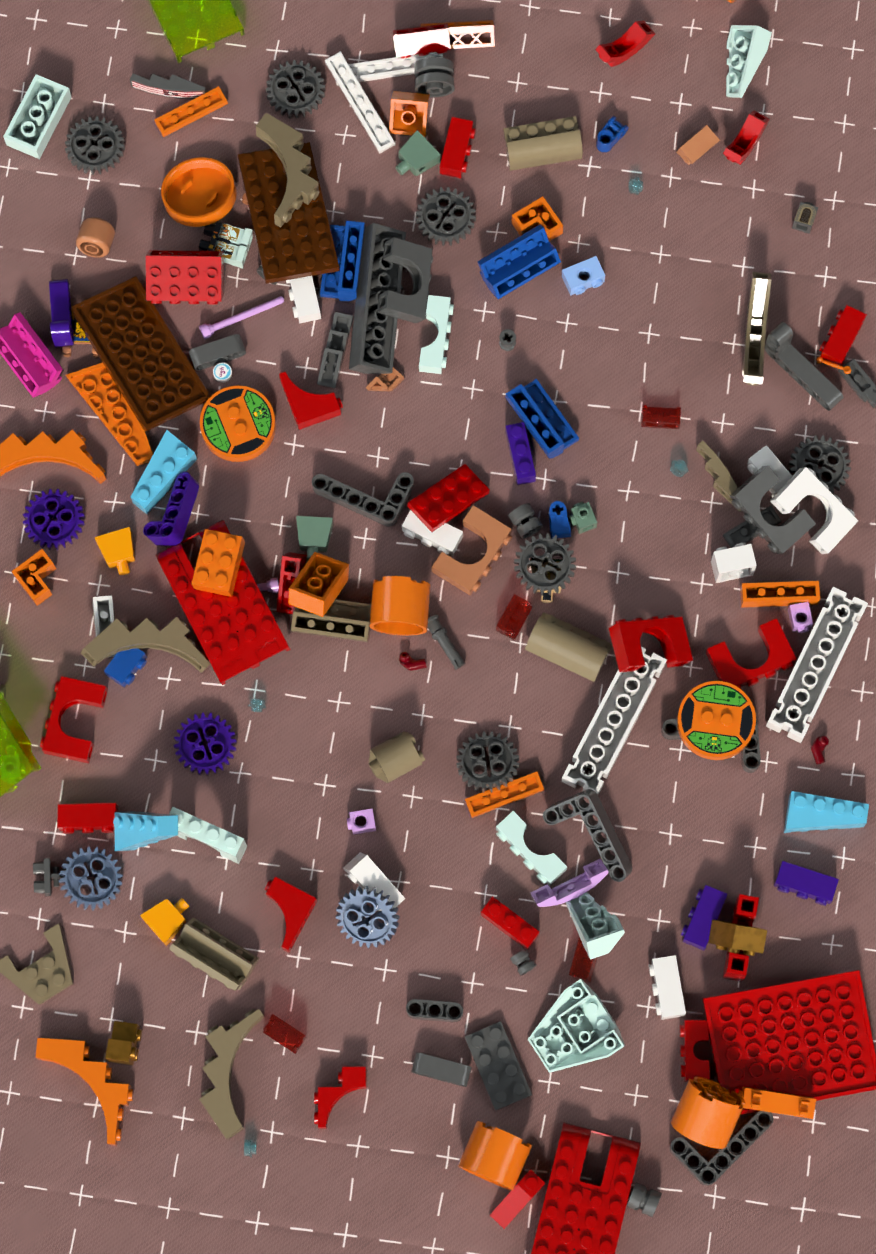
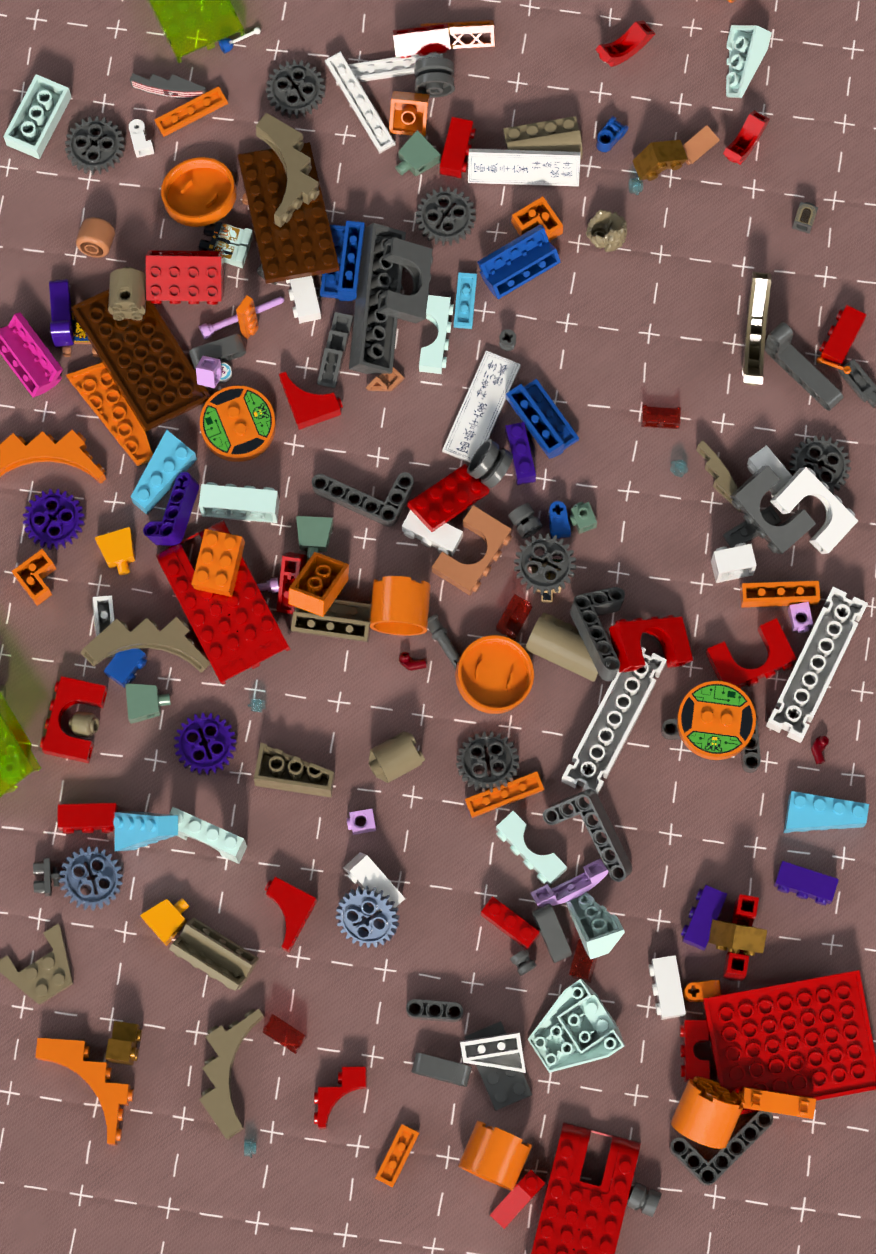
light blue brick [562,256,605,296] -> none
none -> dark tan head [69,711,99,737]
none -> dark tan cylinder [108,267,146,321]
none -> sand green torso [125,684,171,724]
none -> white leg [129,119,154,158]
none -> lavender brick [196,356,222,388]
none -> light aqua brick [199,482,280,523]
none -> hinge [218,27,261,54]
none -> orange plate [236,295,259,339]
none -> dark tan wedge [254,742,335,798]
none -> orange plate [375,1124,420,1188]
none -> white tile [442,351,521,463]
none -> medium azure plate [454,272,477,329]
none -> orange piece [455,635,534,714]
none -> white wedge [460,1032,526,1073]
none -> dark grey wheel [467,439,513,488]
none -> white tile [468,149,580,186]
none -> dark grey beam [532,904,572,963]
none -> dark grey beam [570,587,625,681]
none -> dark tan hair [586,209,627,252]
none -> pearl gold brick [632,140,688,181]
none -> orange piece [682,980,721,1002]

